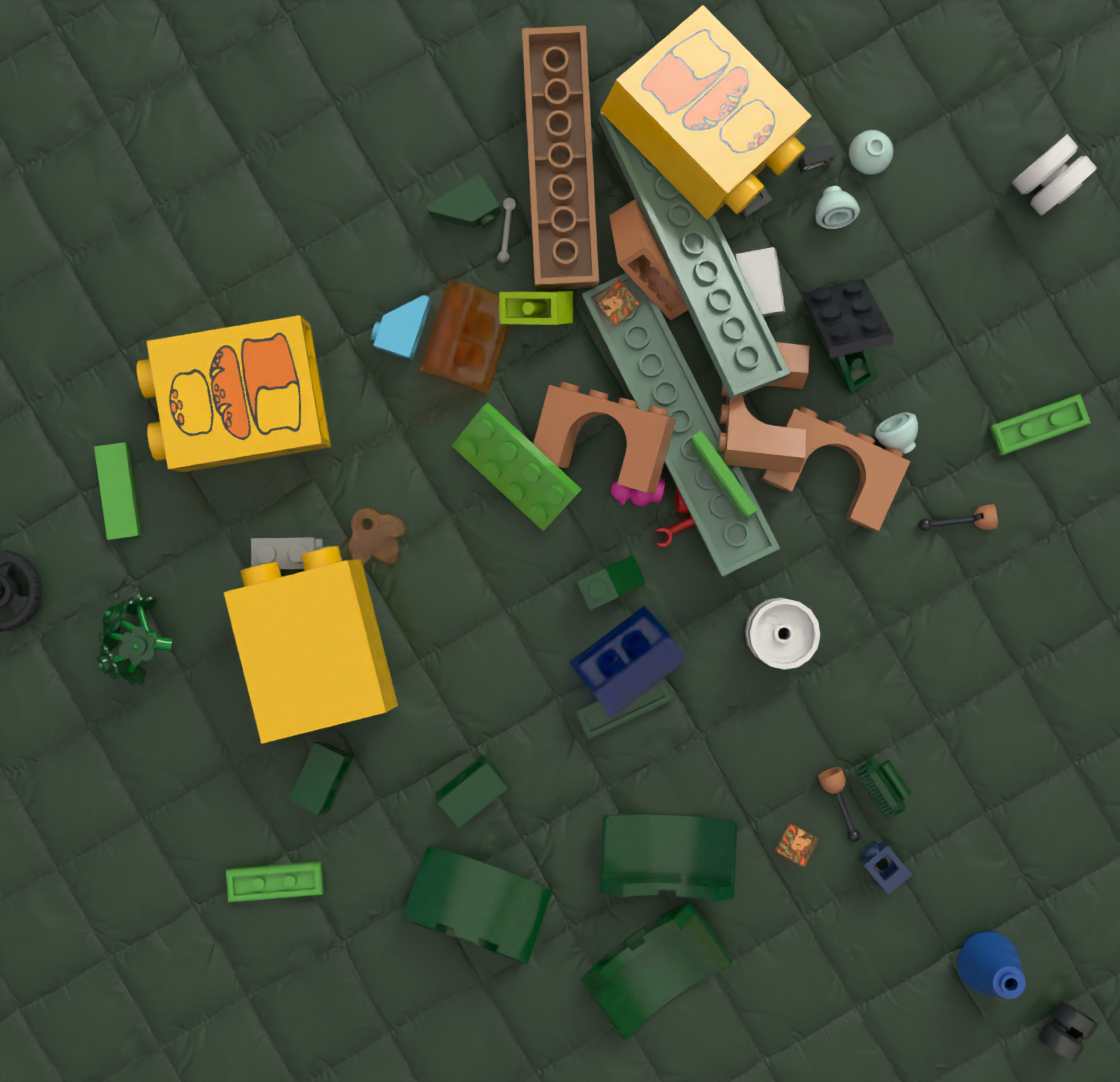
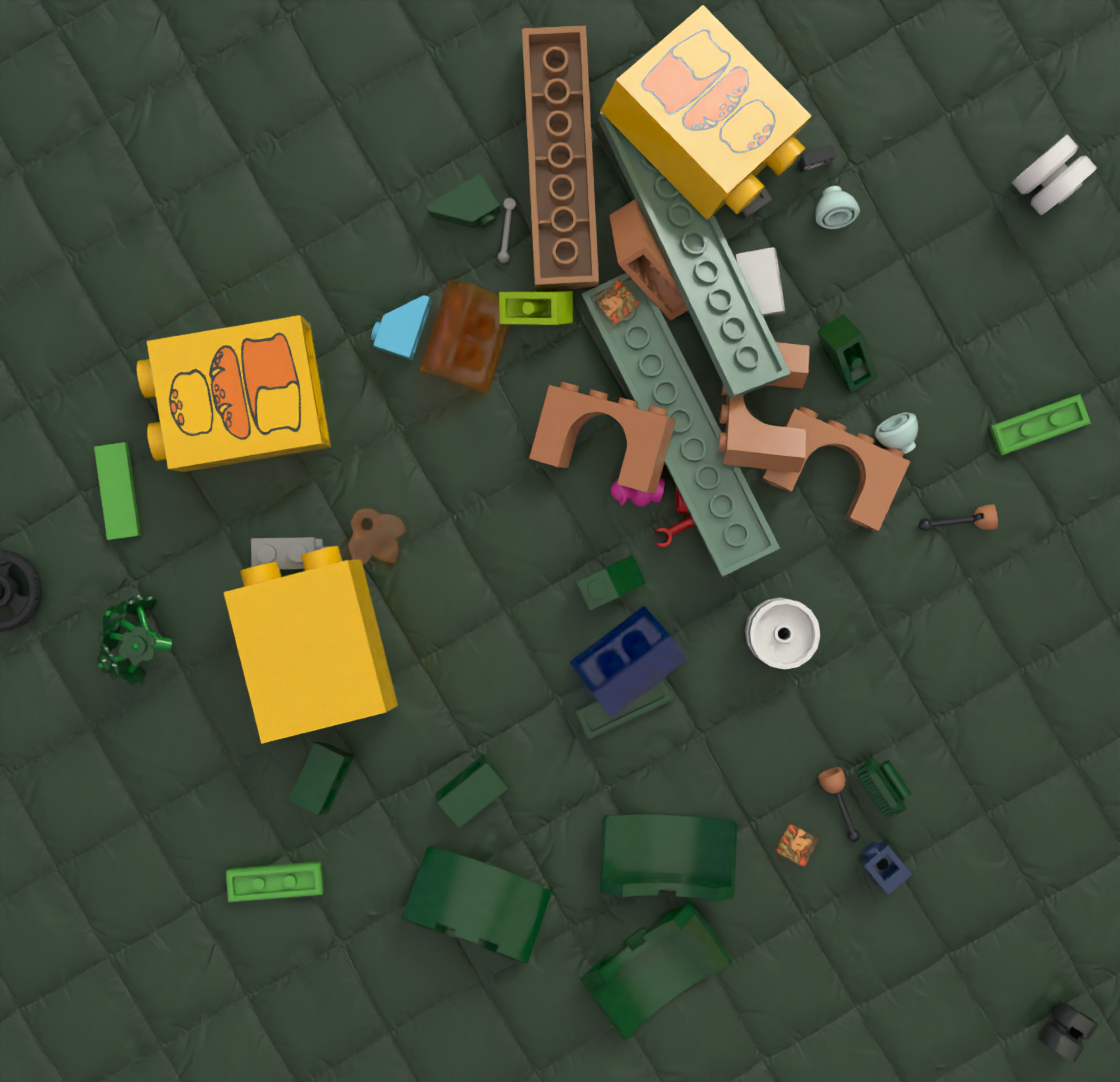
bright green plate [452,403,582,531] -> none
bright green tile [690,430,758,520] -> none
black plate [803,279,893,358] -> none
light aqua brick [849,130,893,175] -> none
blue cone [957,931,1026,999] -> none

